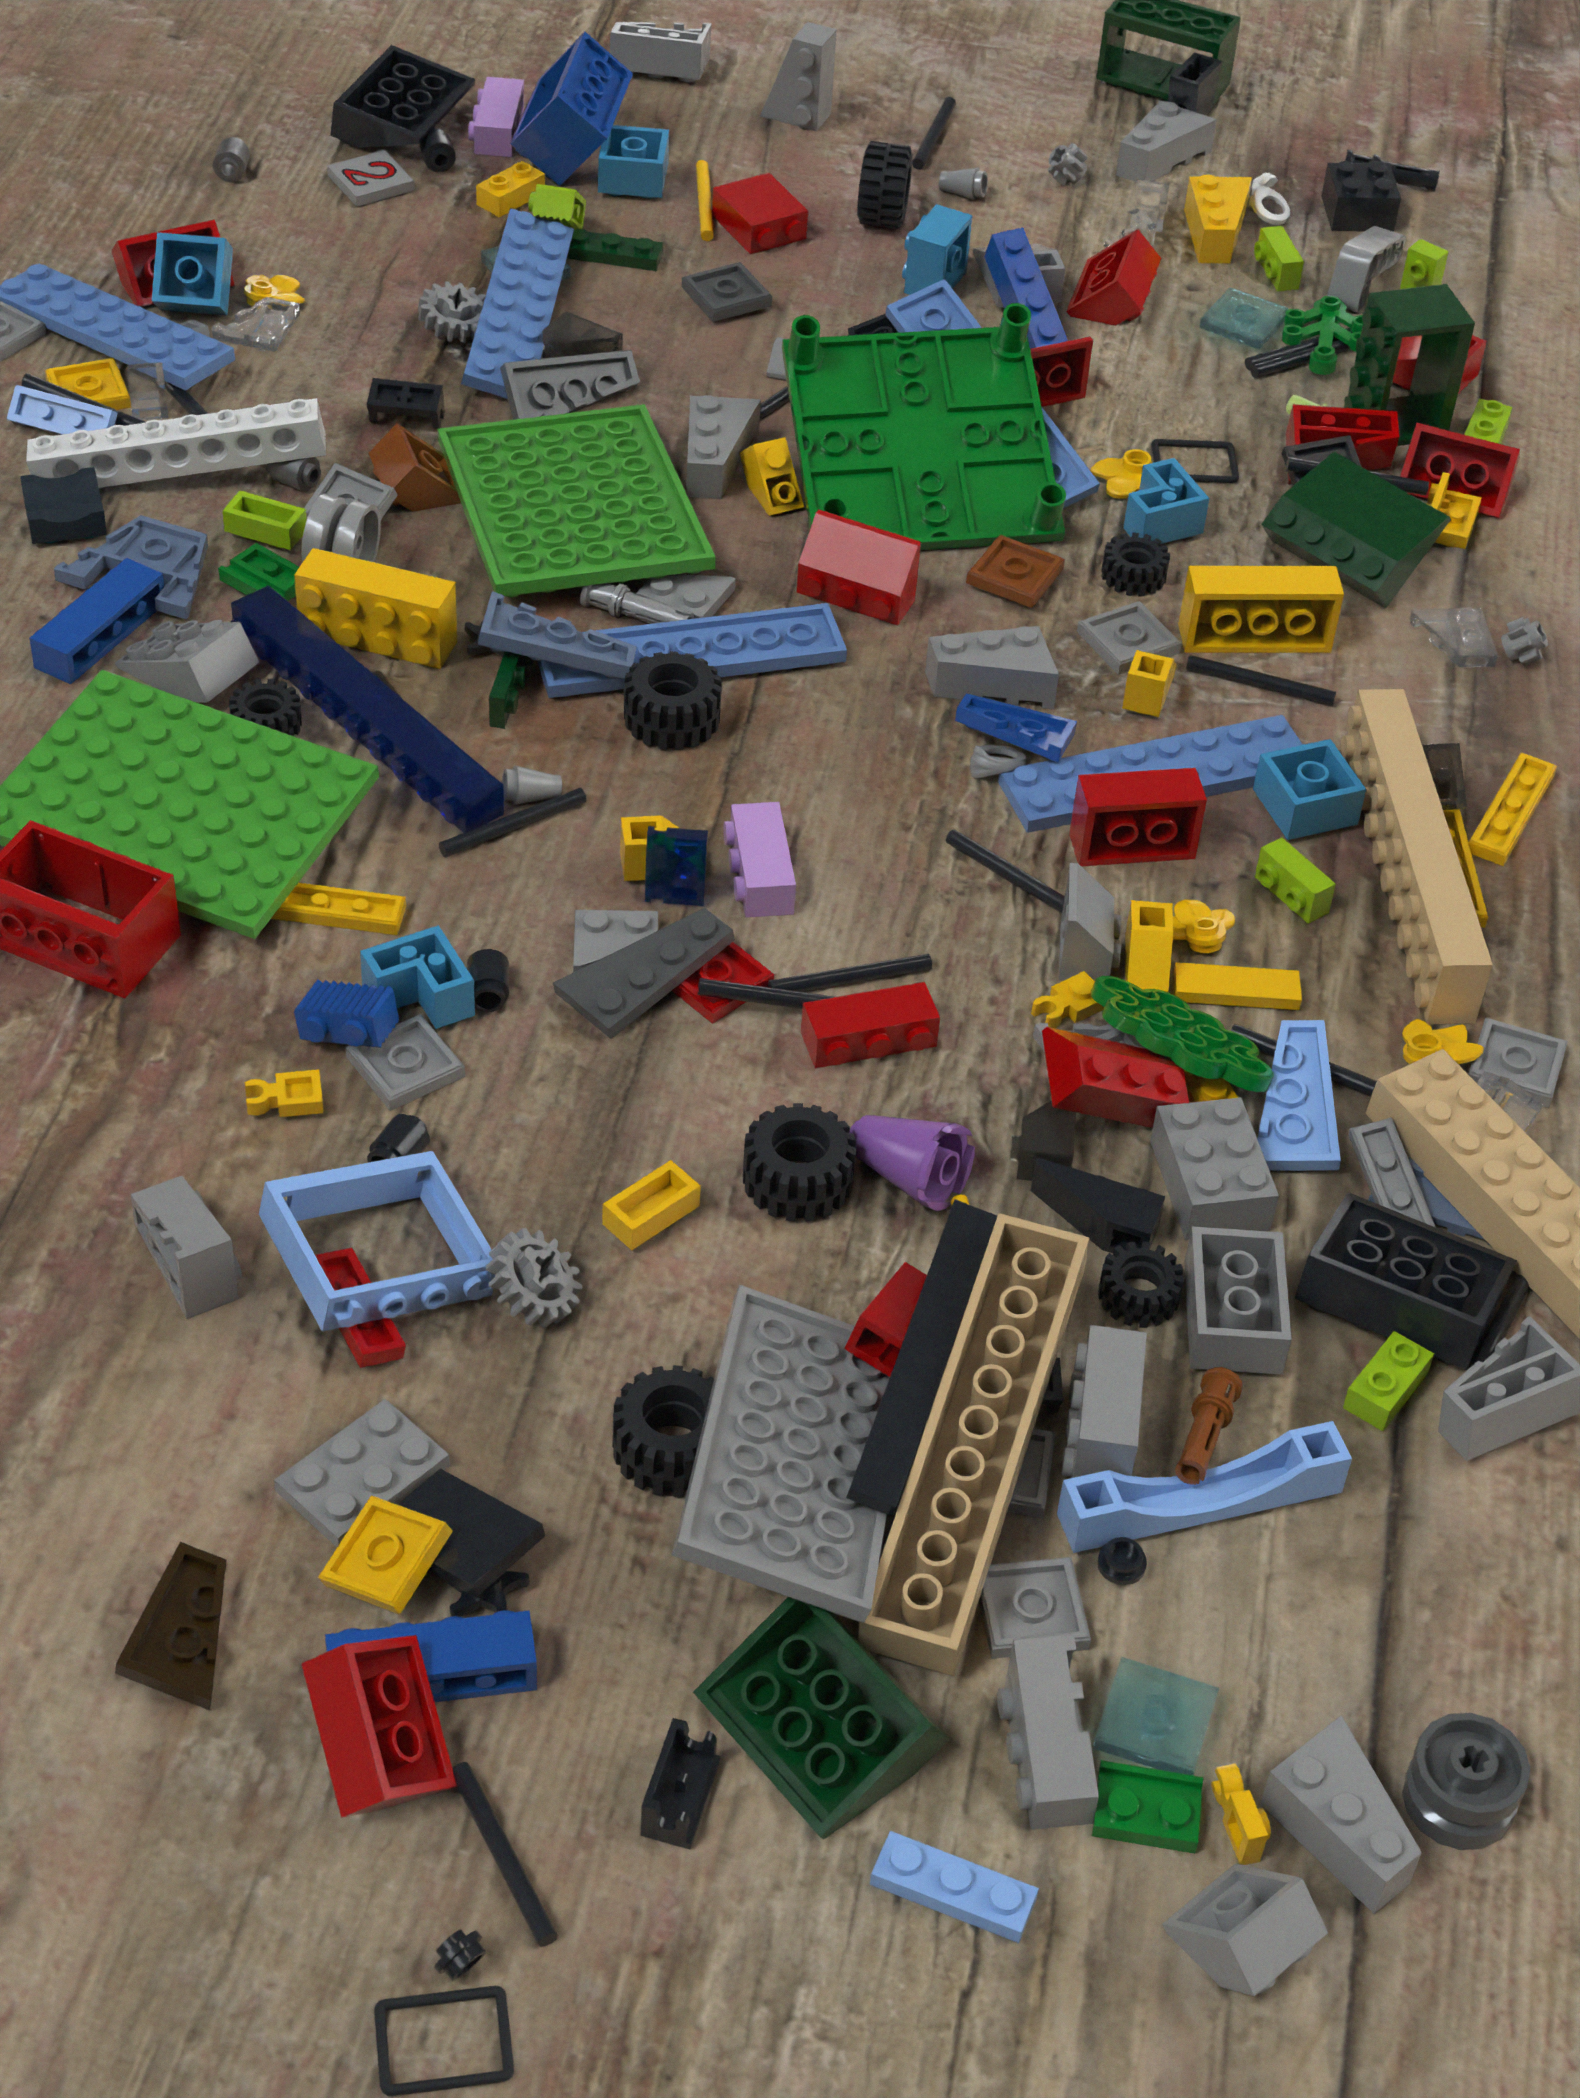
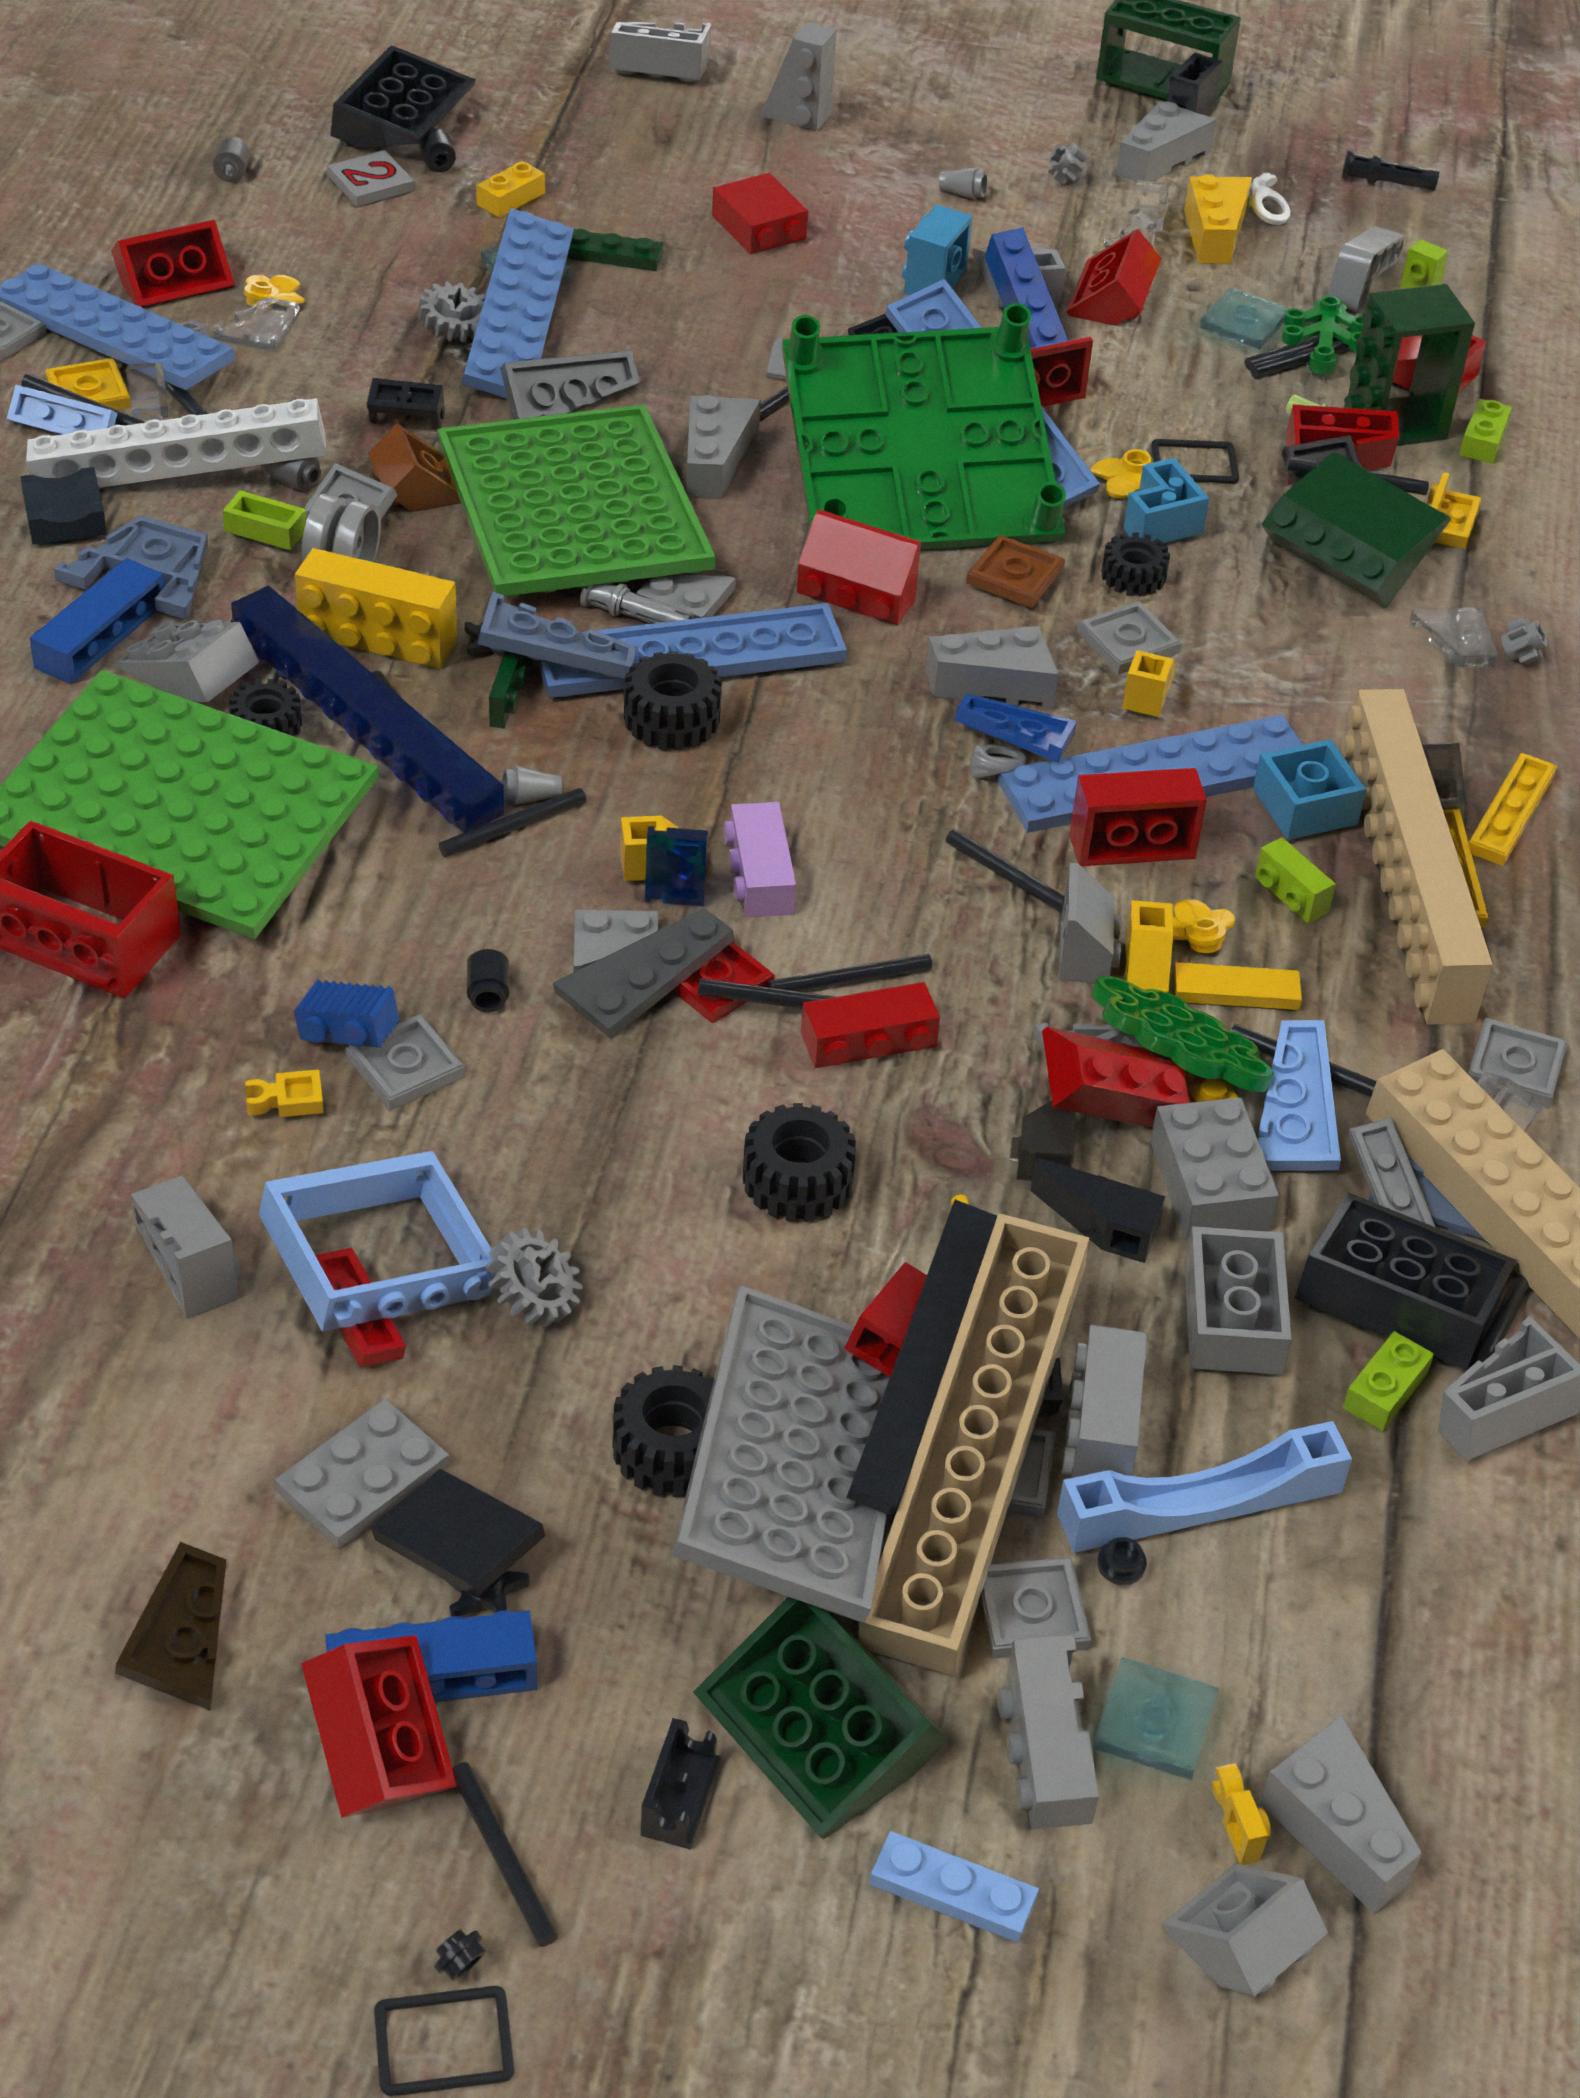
dark azure brick [152,232,233,316] -> none
green plate [218,543,299,611] -> none
yellow tile [271,883,406,935] -> none
yellow tile [318,1495,453,1615] -> none
dark azure brick [360,925,475,1029] -> none
black brick [367,1114,430,1163] -> none
lavender brick [468,77,524,157] -> none
blue hose [511,31,633,186] -> none
lime brick [528,184,586,229] -> none
clear smoke slope [543,311,623,359] -> none
dark azure brick [598,125,669,199] -> none
yellow piece [602,1160,701,1251] -> none
dark grey plate [682,262,772,322] -> none
yellow bar [696,160,714,241] -> none
yellow slope [739,437,804,516] -> none
medium lavender cone [849,1115,975,1211] -> none
black tyre [857,141,913,229] -> none
black bar [912,97,956,170] -> none
yellow plate [1031,971,1104,1029] -> none
green plate [1092,1760,1204,1854] -> none
black tyre [1098,1241,1184,1328] -> none
dark orange pin [1175,1367,1243,1485] -> none
yellow brick [1178,566,1344,653] -> none
black bar [1186,655,1337,706] -> none
lime piece [1254,226,1304,292] -> none
black brick [1321,161,1401,232] -> none
red slope [1400,423,1520,519] -> none
yellow plate [1402,1019,1484,1064] -> none
dark grey wheel [1402,1713,1531,1850] -> none

